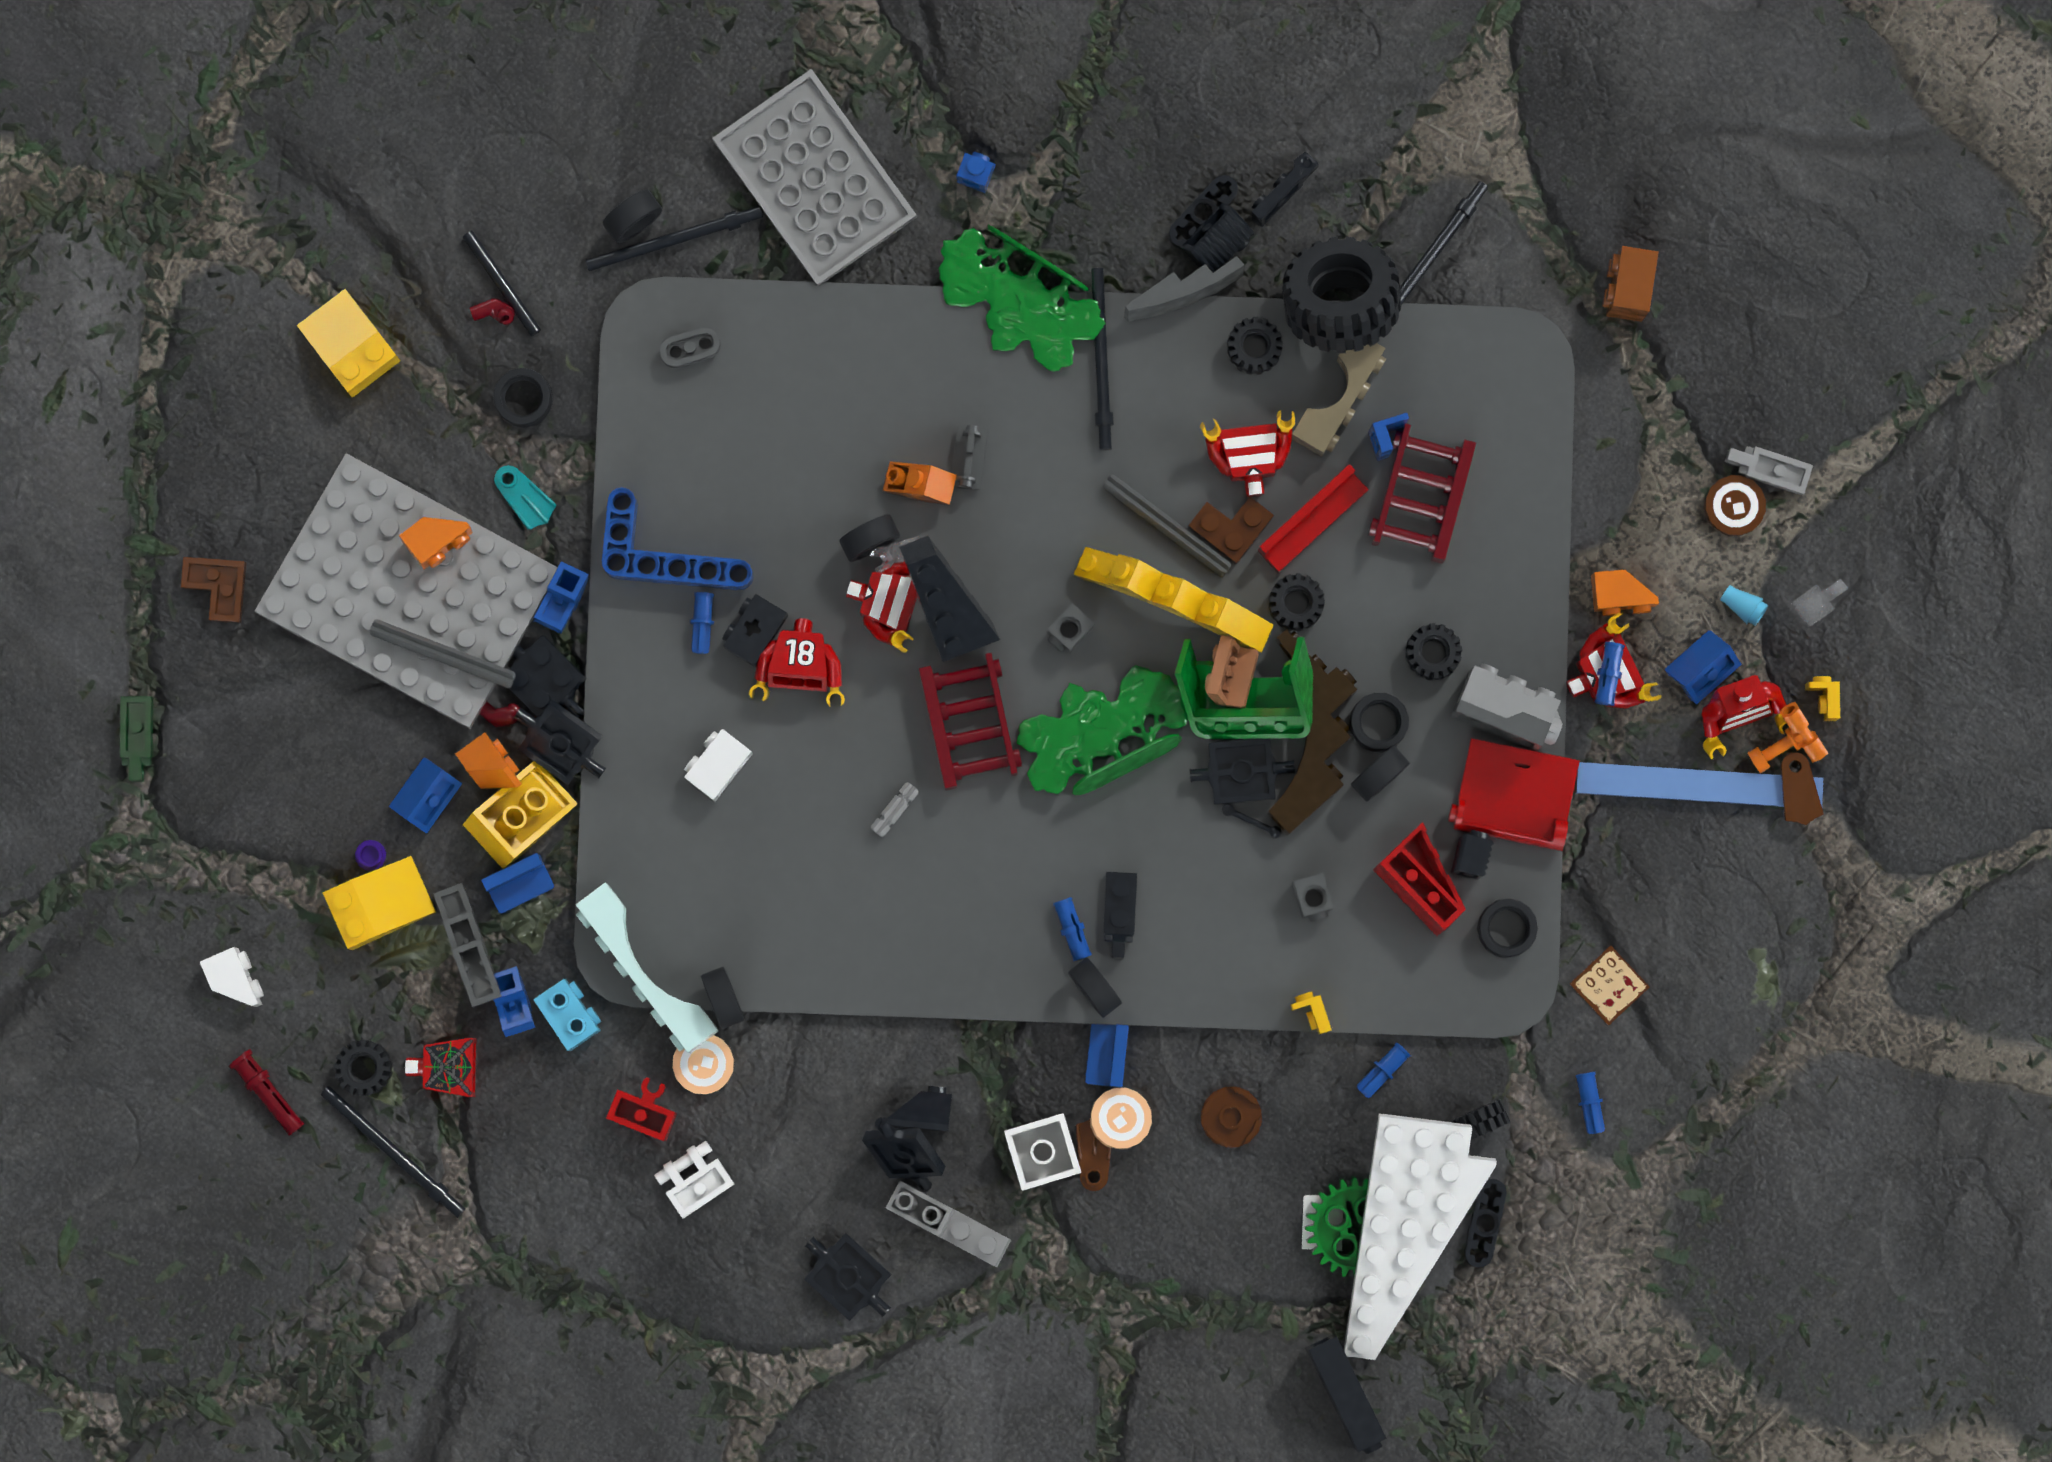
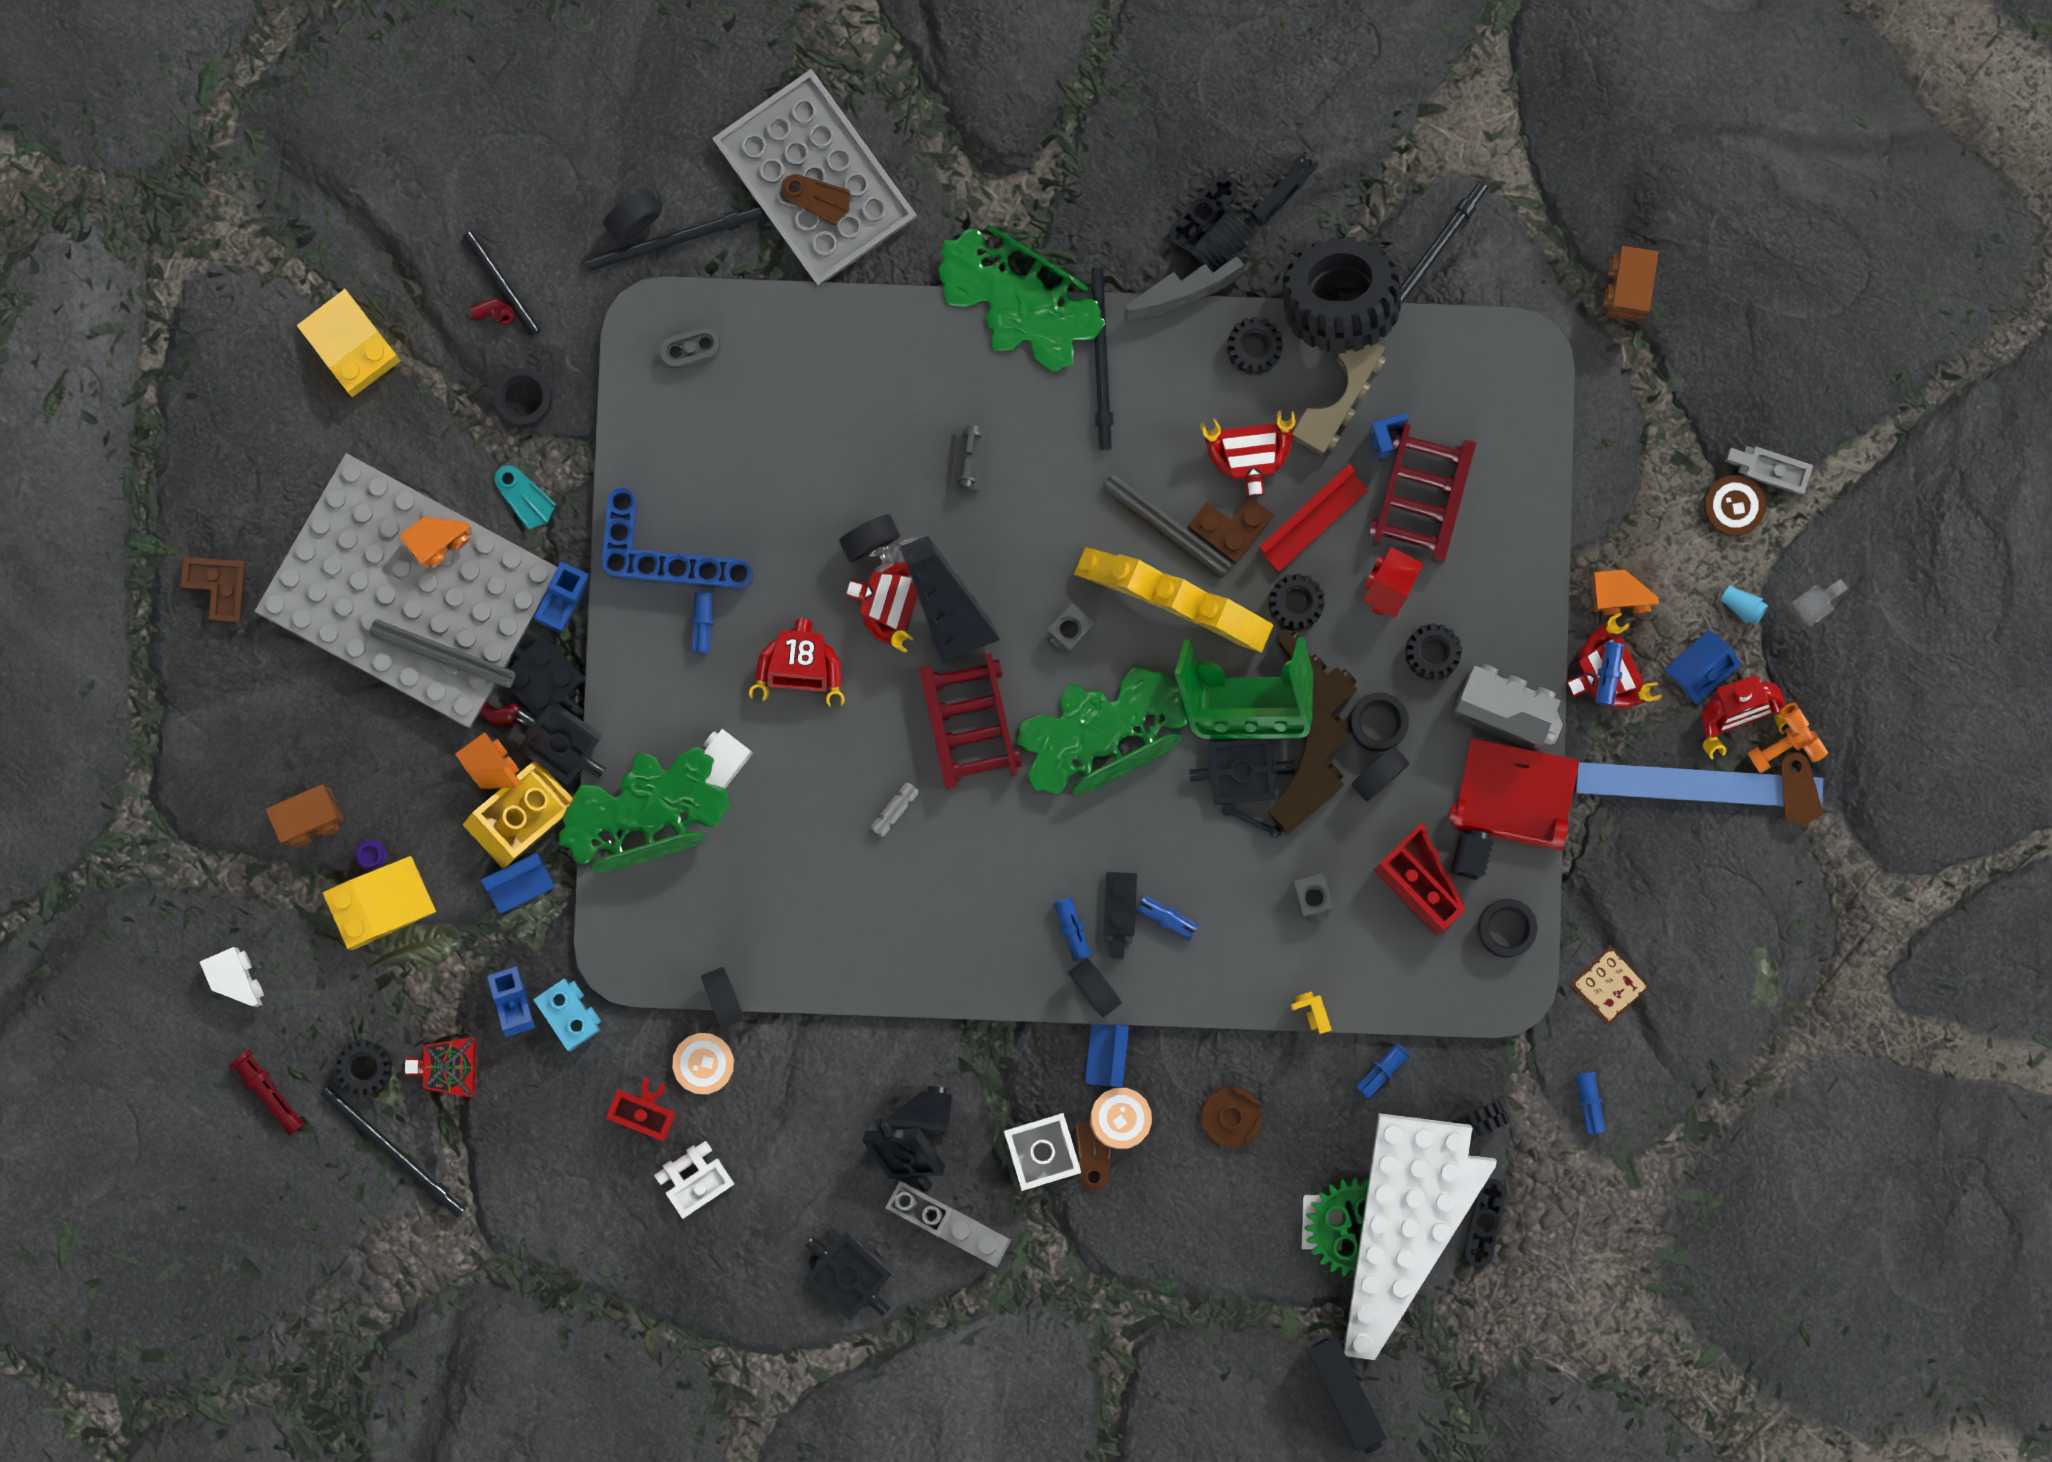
dark green hinge [120,696,153,782] -> none
blue panel [389,758,462,834] -> none
dark grey slope [433,883,502,1007] -> none
light aqua arch [576,882,719,1053] -> none
black brick [722,594,788,668] -> none
orange slope [883,461,957,505] -> none
blue brick [956,152,996,193] -> none
nougat bracket [1205,635,1259,708] -> none
yellow bracket [1805,676,1840,721] -> none
none -> dark orange brick [266,784,345,849]
none -> green plant [558,747,731,872]
none -> reddish brown piece [781,174,850,225]
none -> blue pin [1136,894,1199,941]
none -> red brick [1363,547,1424,618]

